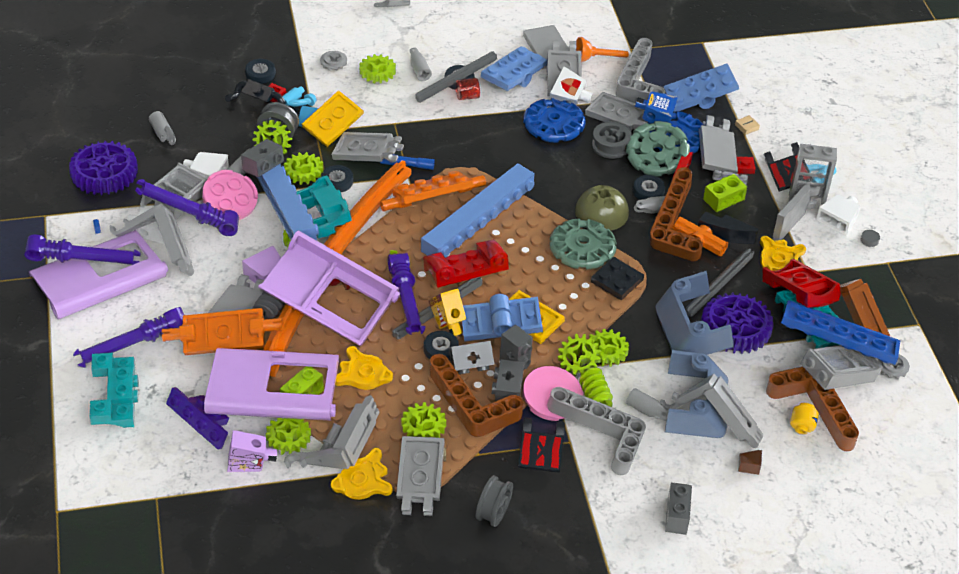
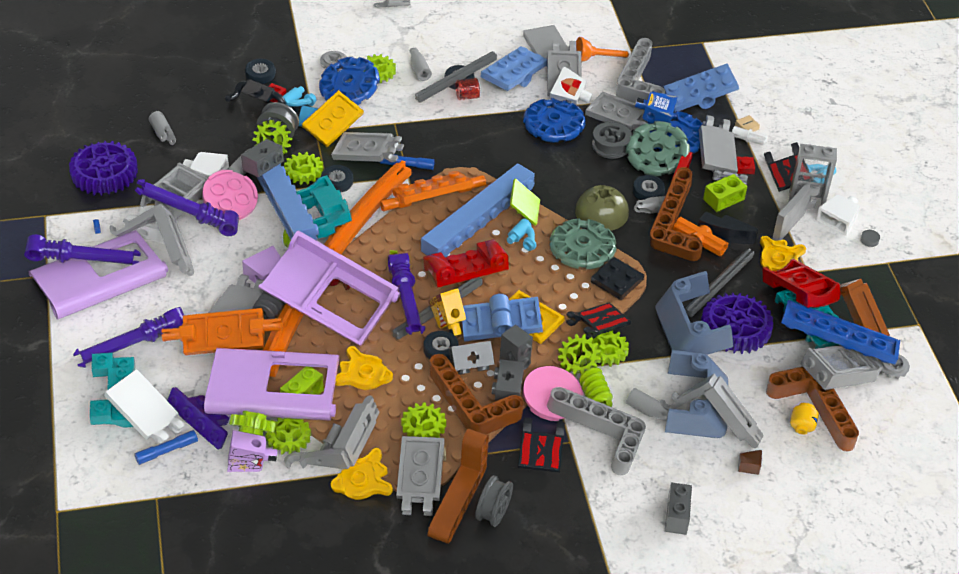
none -> white tile [104,369,185,445]
none -> blue piece [134,430,198,465]
none -> lime gear [229,411,276,436]
none -> blue plate [319,56,380,105]
none -> dark orange beam [428,429,489,544]
none -> medium azure plant [507,219,537,251]
none -> piece [510,178,540,226]
none -> black flag [566,302,631,340]
none -> white axle [732,126,767,145]

